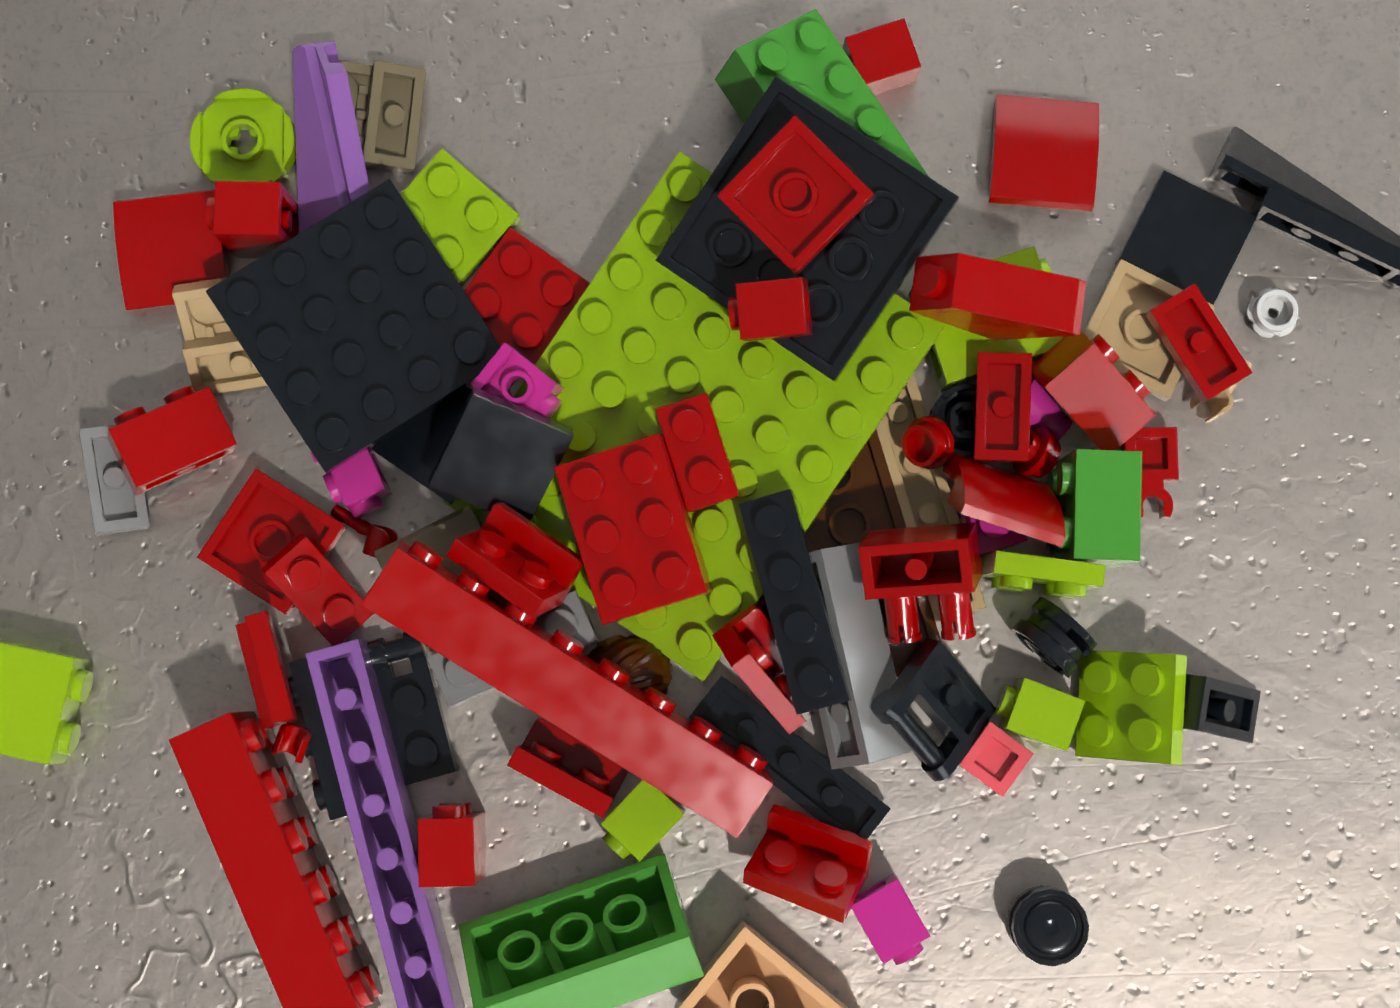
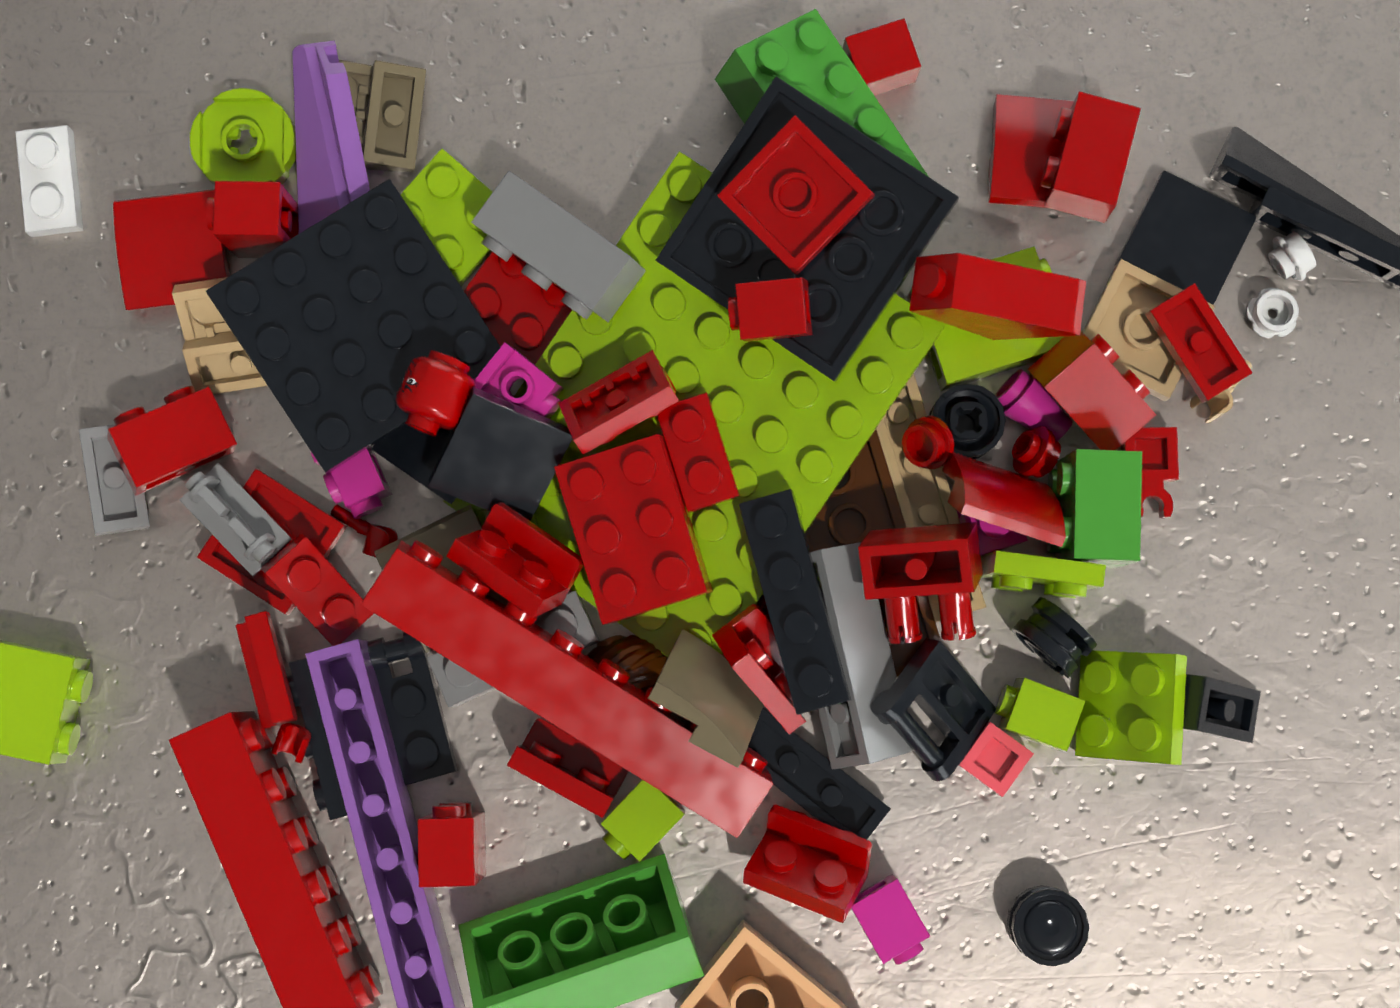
red plate [974,352,1032,462] -> none
none -> white plate [15,125,83,237]
none -> light grey hinge [179,463,292,576]
none -> red head [395,350,477,436]
none -> light grey brick [471,171,646,322]
none -> red bracket [558,350,679,455]
none -> dark tan slope [648,629,763,768]
none -> red brick [1040,91,1141,223]
none -> white plate [1268,232,1316,281]

